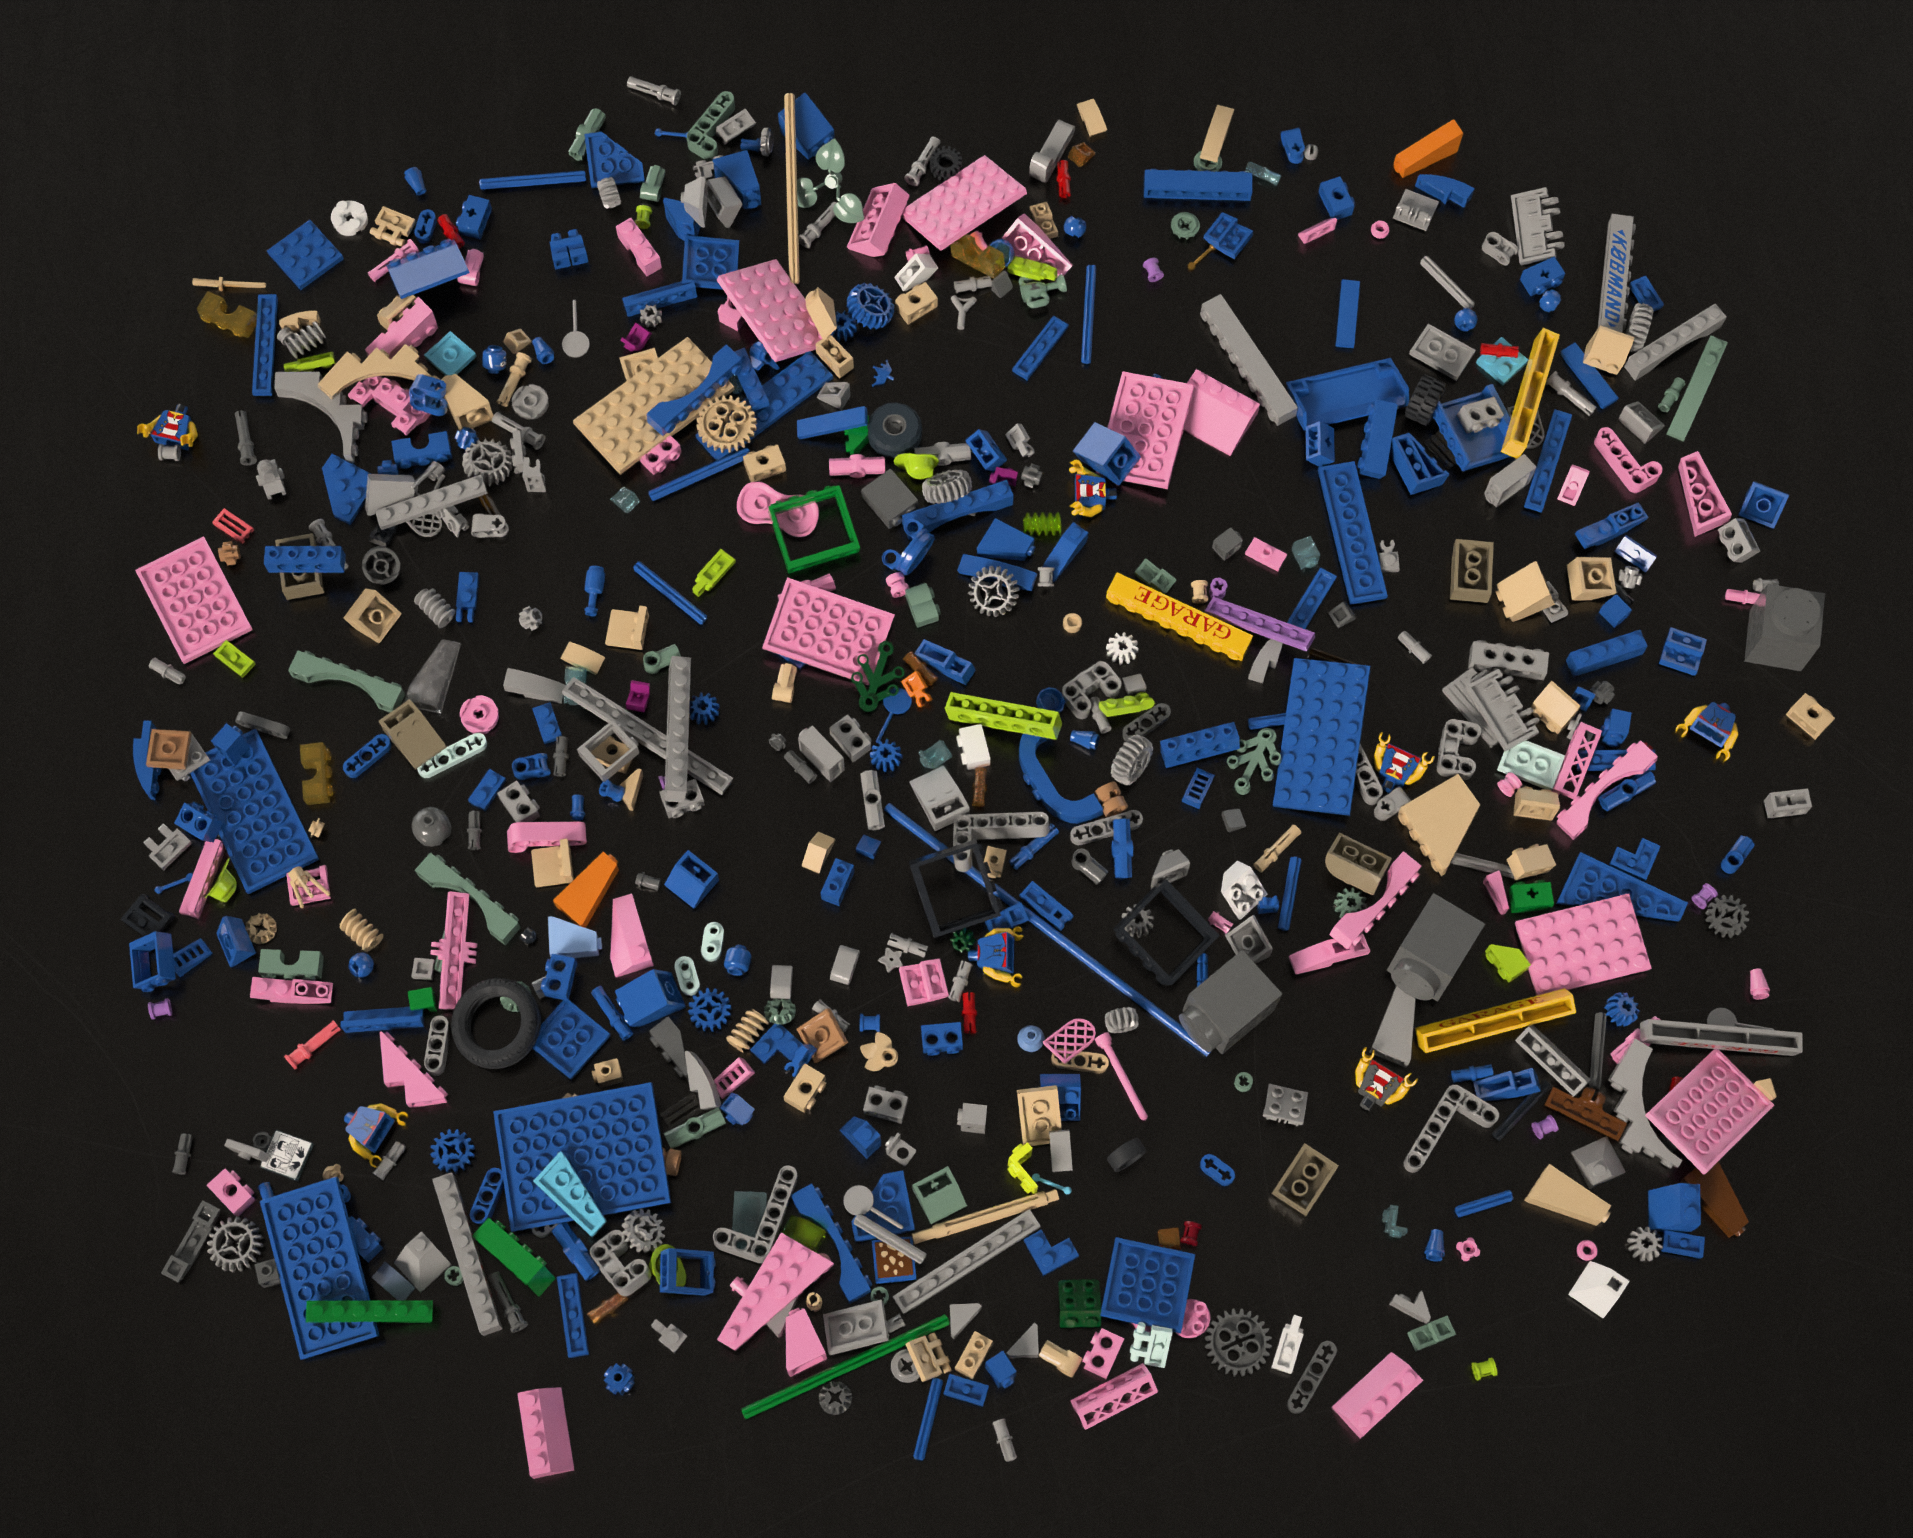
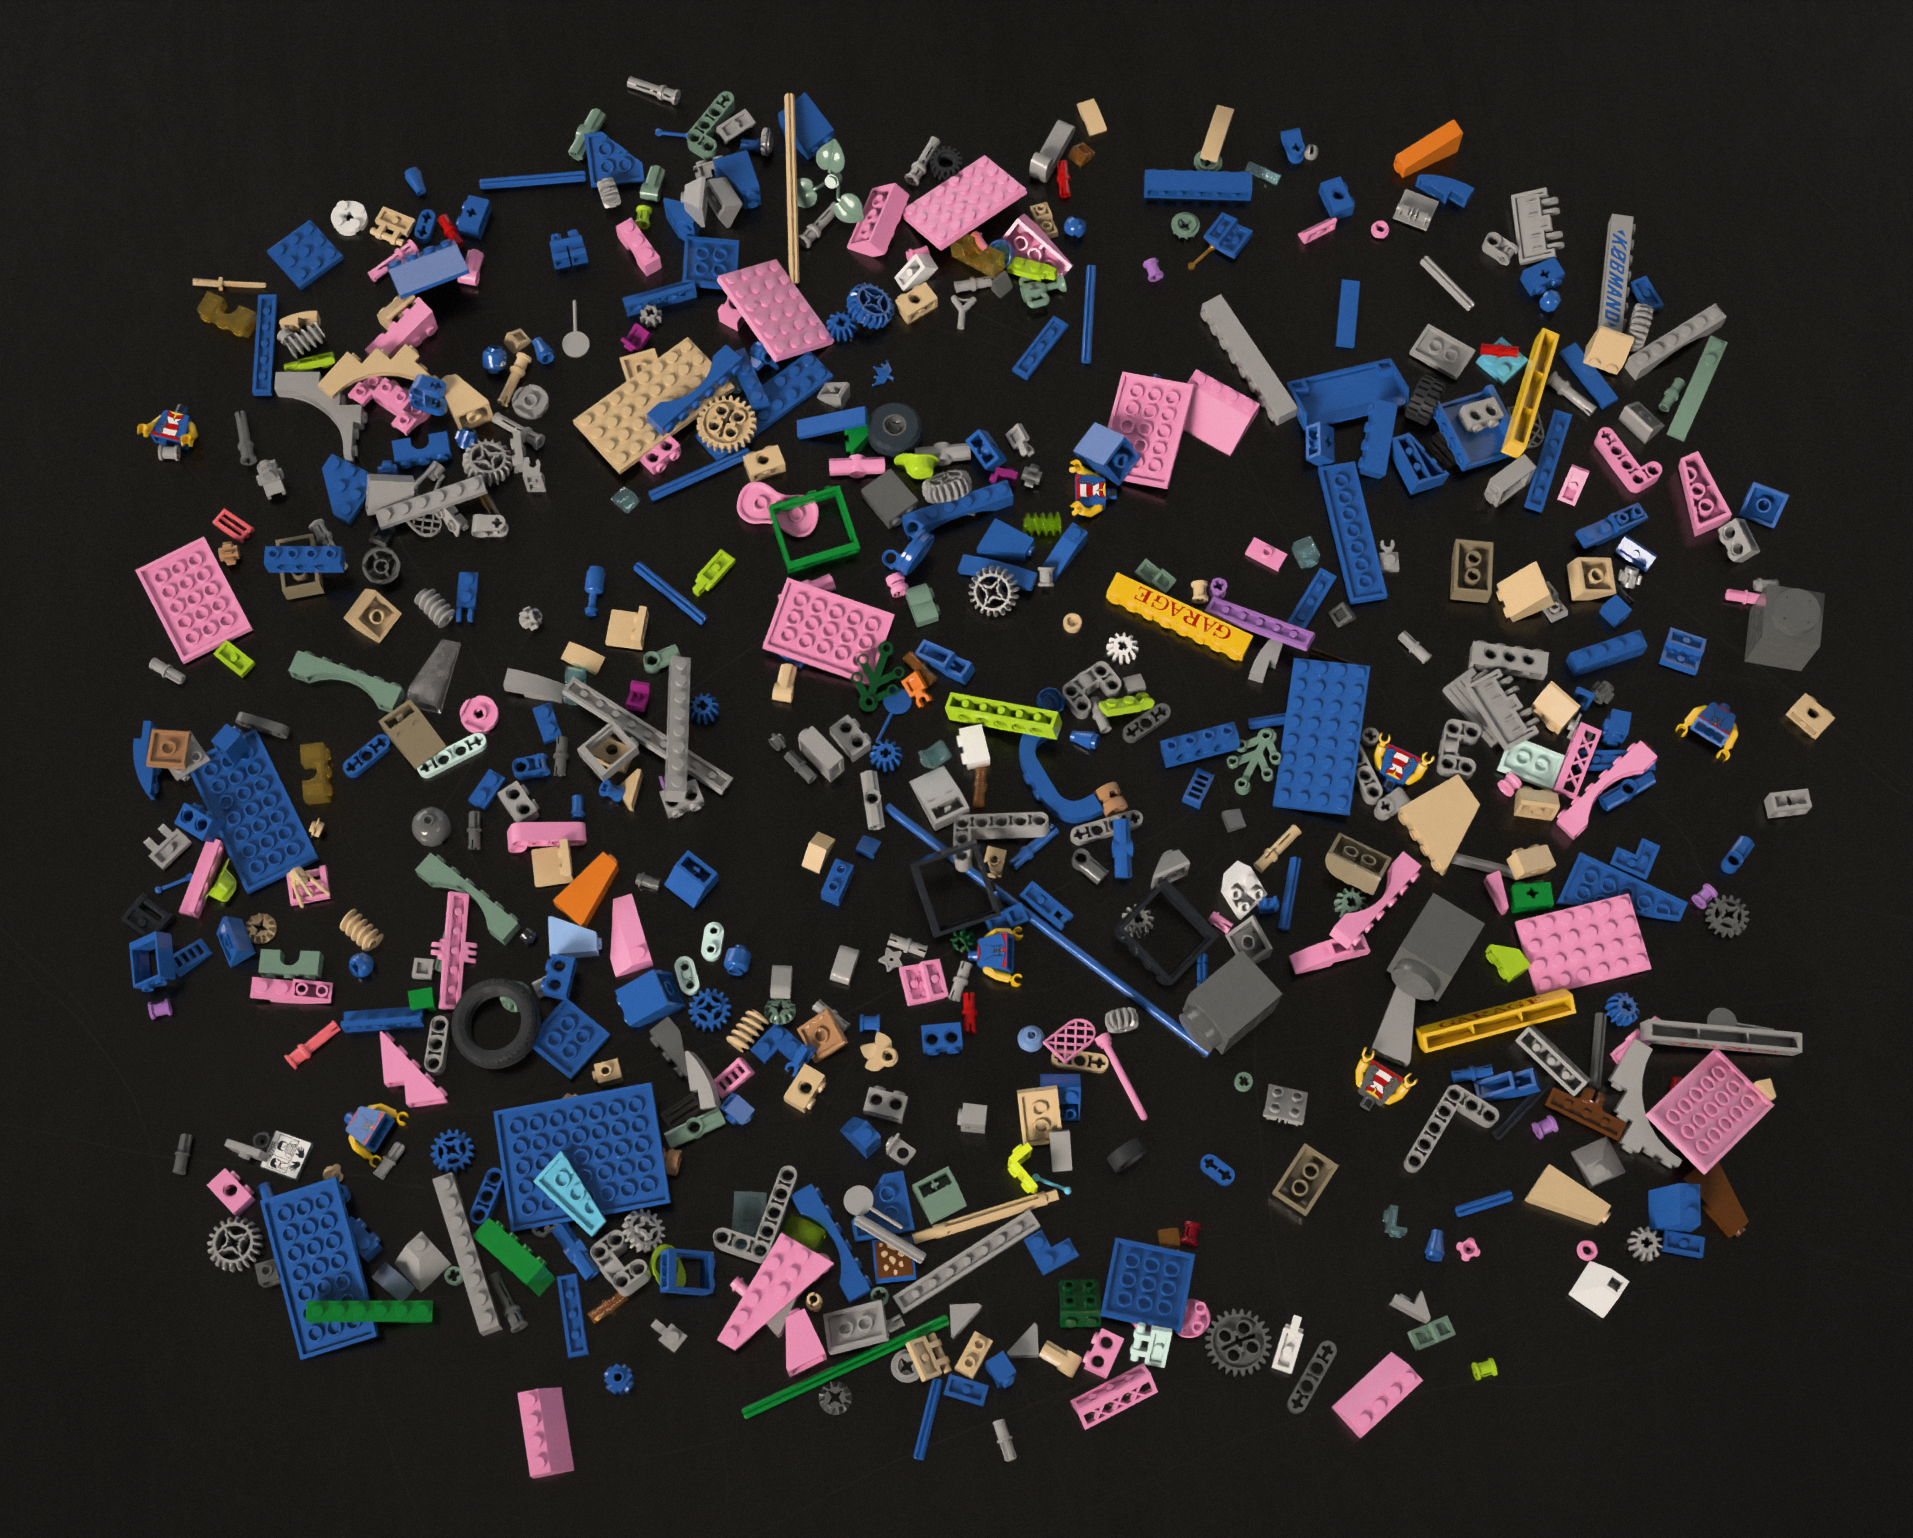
dark grey slope [161,1200,221,1283] -> none
medium azure plate [424,331,477,376] -> none
blue pin [591,986,633,1040] -> none
tan slope [805,287,837,340] -> none
tan brick [815,334,854,378] -> none
light grey gear [1111,734,1153,785] -> none
dark grey brick [1212,527,1243,561] -> none
blue piece [1454,308,1478,331] -> none
bright pink cone [1750,969,1770,1000] -> none
none -> light grey bush [1361,727,1379,747]

